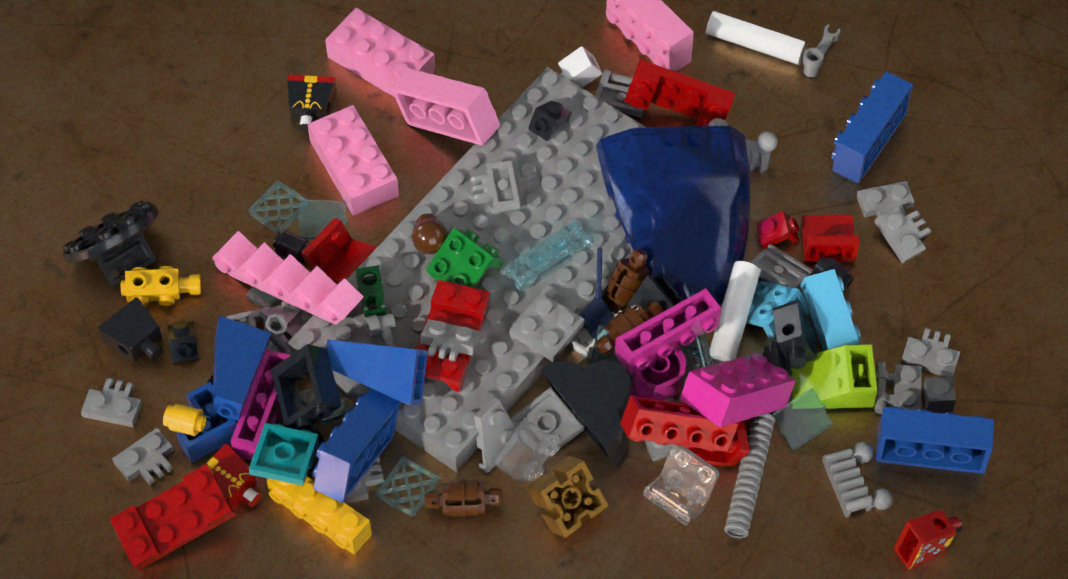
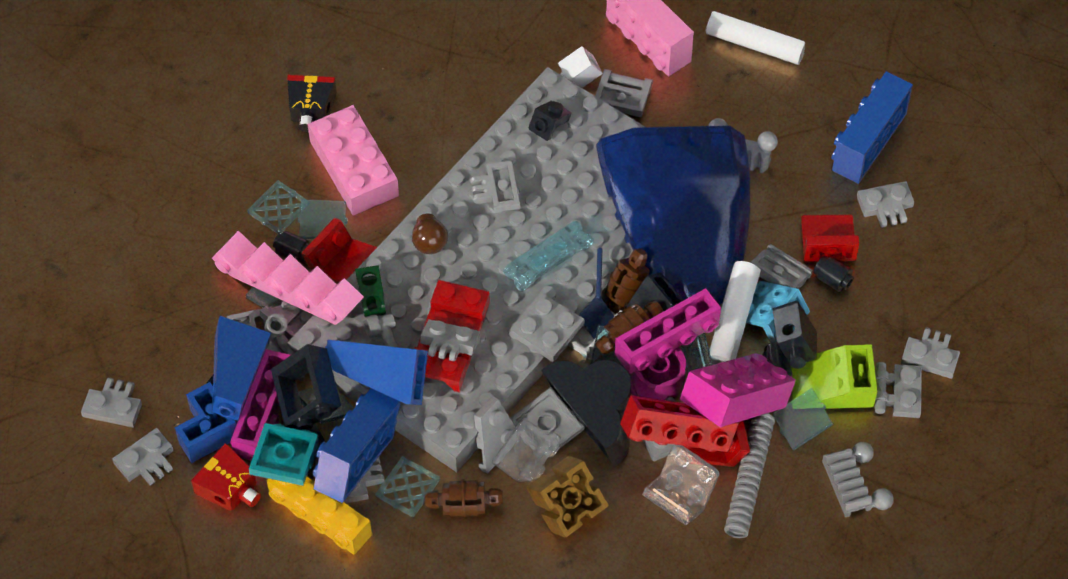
black bracket [62,200,159,287] -> none
black torso [98,297,163,361] -> none
red piece [110,464,236,570] -> none
yellow brick [121,266,201,306] -> none
yellow brick [163,403,206,436] -> none
black bracket [167,321,199,363] -> none
bright pink brick [325,8,436,97] -> none
bright pink brick [391,68,501,146] -> none
green bracket [426,228,505,288] -> none
red piece [624,59,735,133] -> none
red bracket [756,211,800,248] -> none
medium azure brick [800,269,861,351] -> none
light grey brick [803,24,840,77] -> none
light grey hinge [874,206,932,264] -> none
blue brick [875,406,994,474] -> none
red torso [894,510,962,570] -> none
dark grey brick [921,376,956,414] -> none

